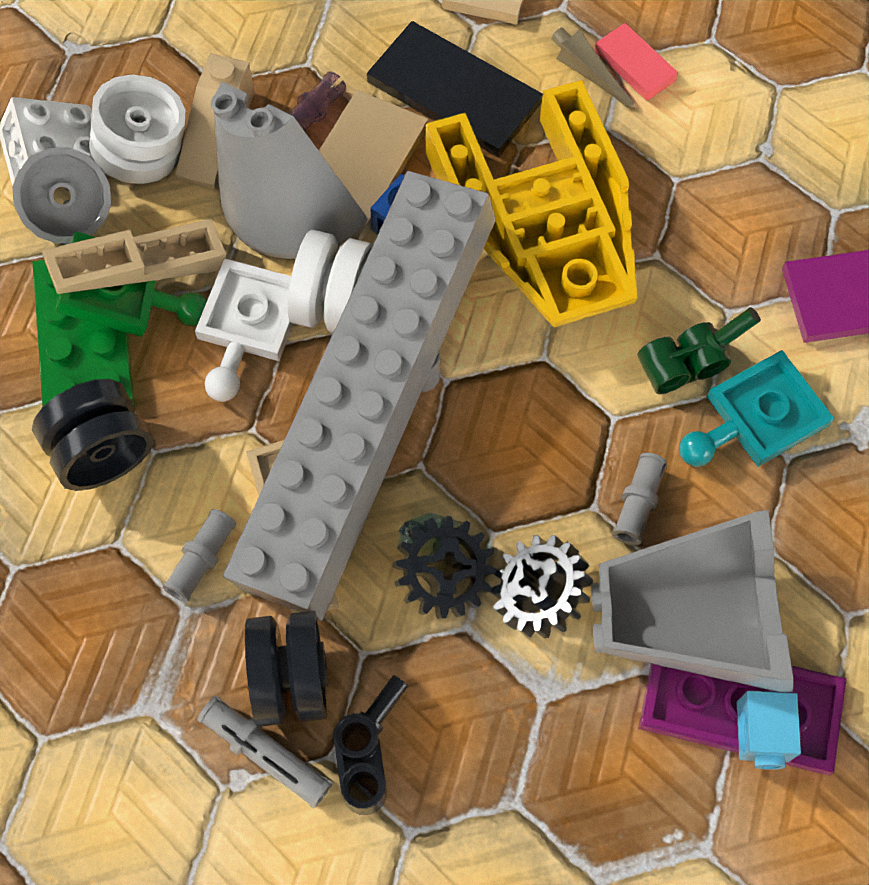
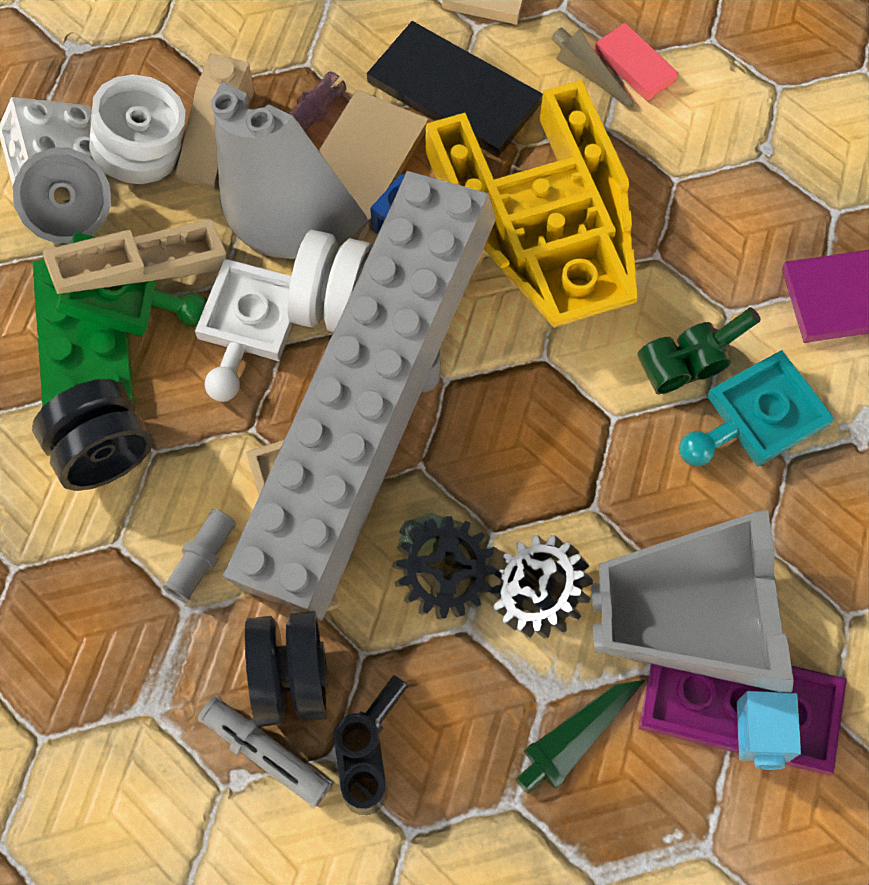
light grey pin [612,453,668,545] -> none
none -> dark green bar [515,680,645,794]

